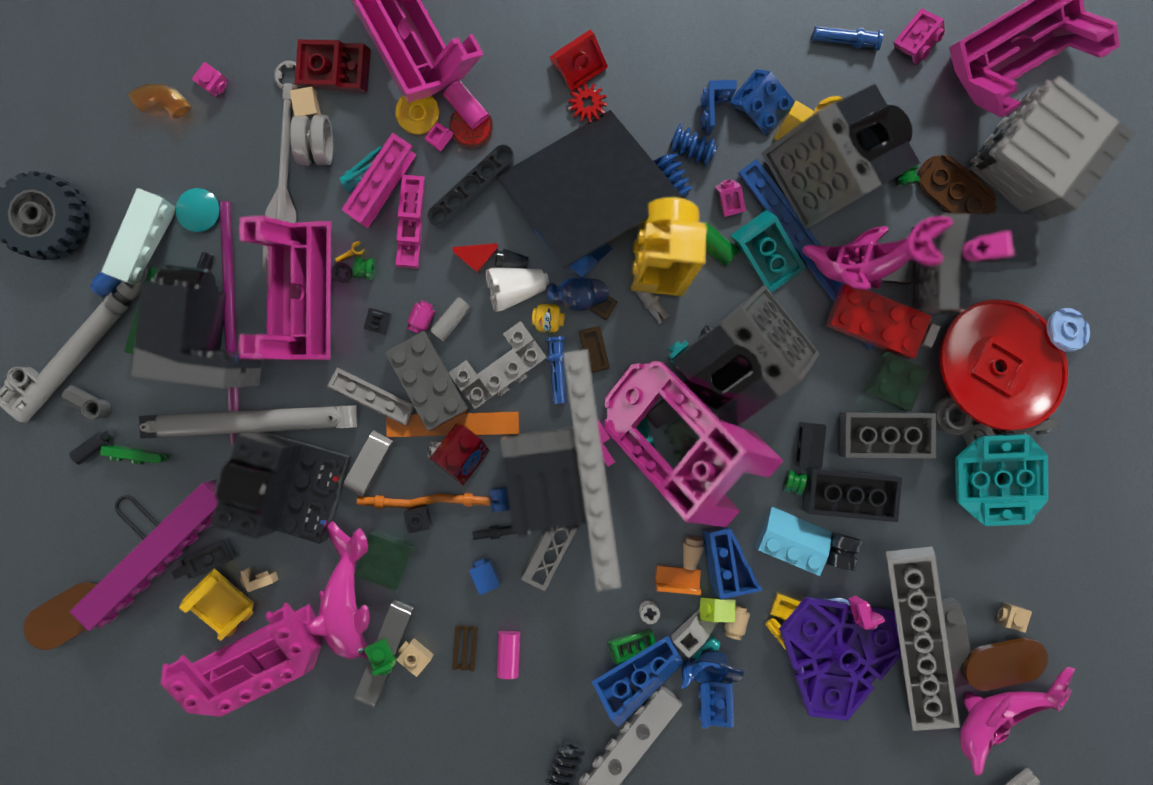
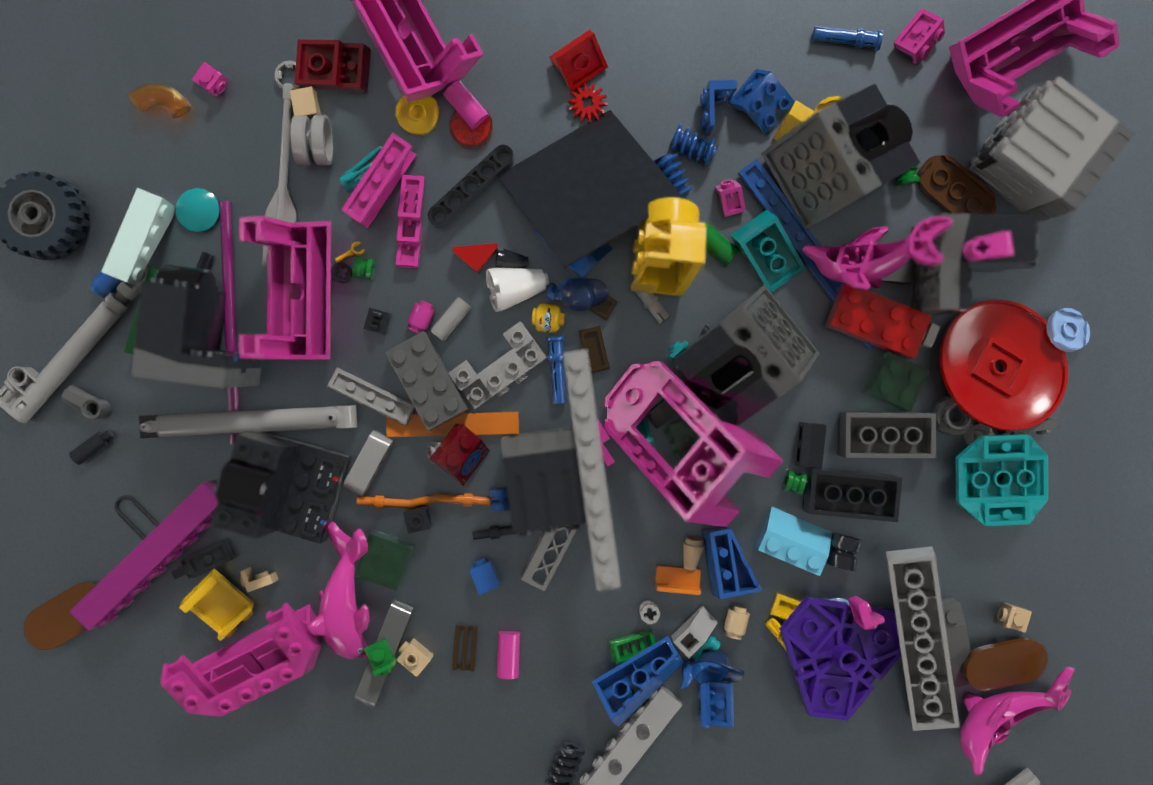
green hinge [100,445,169,465] -> none
dark pink tile [424,122,454,151] -> none
lime brick [700,598,736,622] -> none

